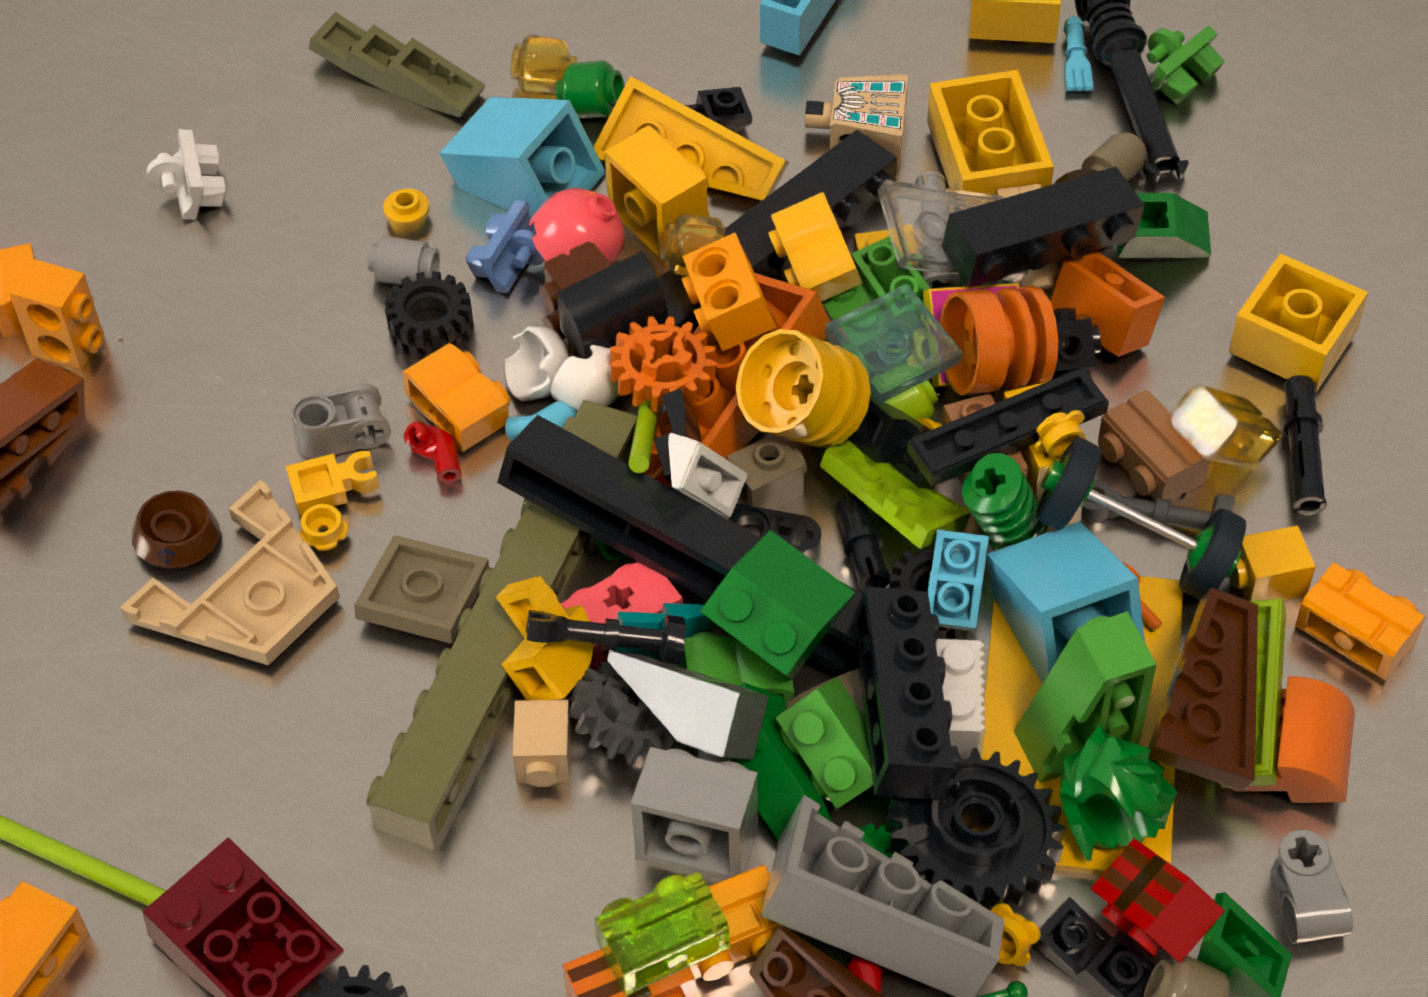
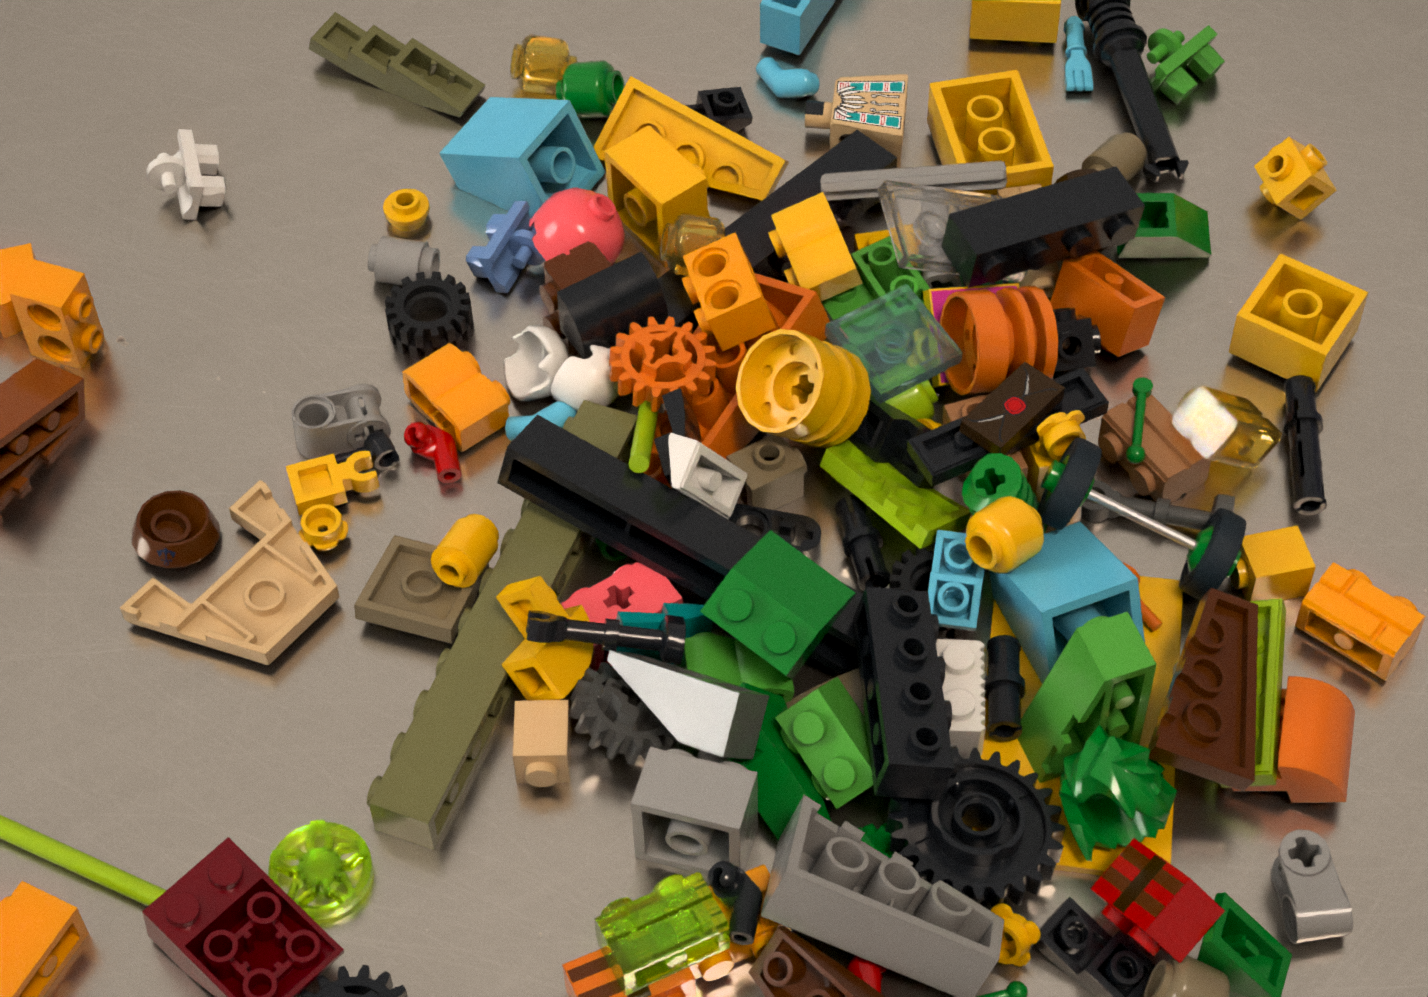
none -> clear neon green wheel [268,820,373,920]
none -> black hand [335,432,399,470]
none -> yellow brick [431,514,499,588]
none -> black arm [707,861,763,945]
none -> medium azure arm [756,57,820,99]
none -> light grey axle [820,160,1007,201]
none -> dark brown tile [960,362,1065,454]
none -> yellow head [965,496,1044,574]
none -> black pin [984,635,1026,741]
none -> green hinge [1125,377,1153,464]
none -> yellow brick [1254,137,1337,220]

